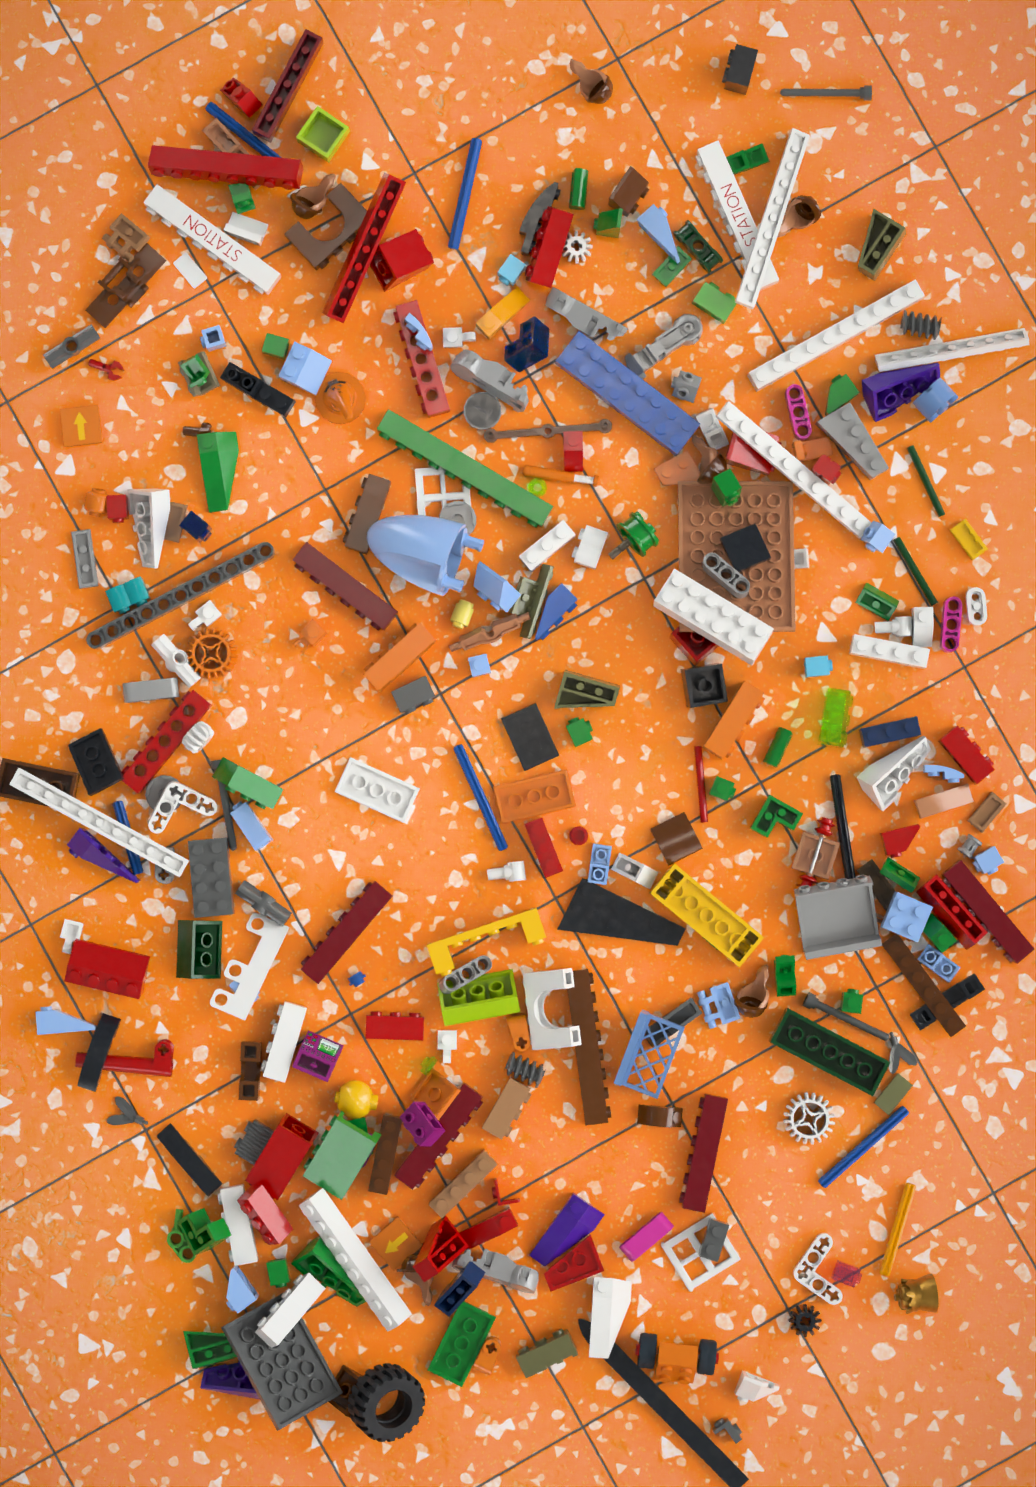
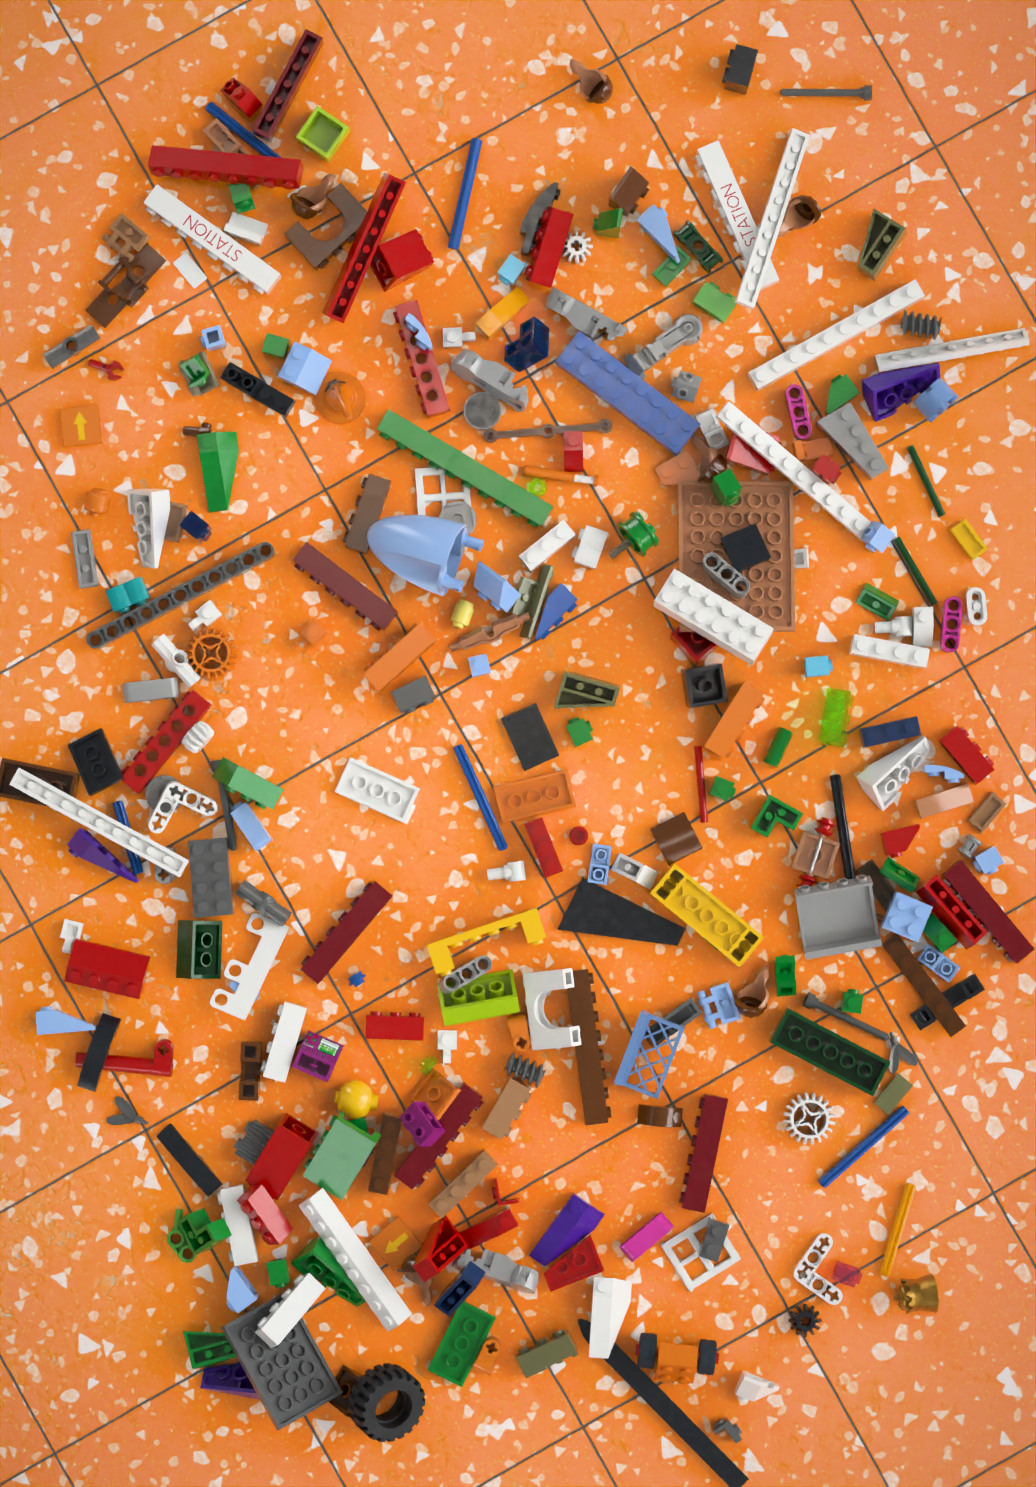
red brick [106,495,129,523] -> none
green brick [569,168,589,210] -> none
green slope [726,143,770,175] -> none

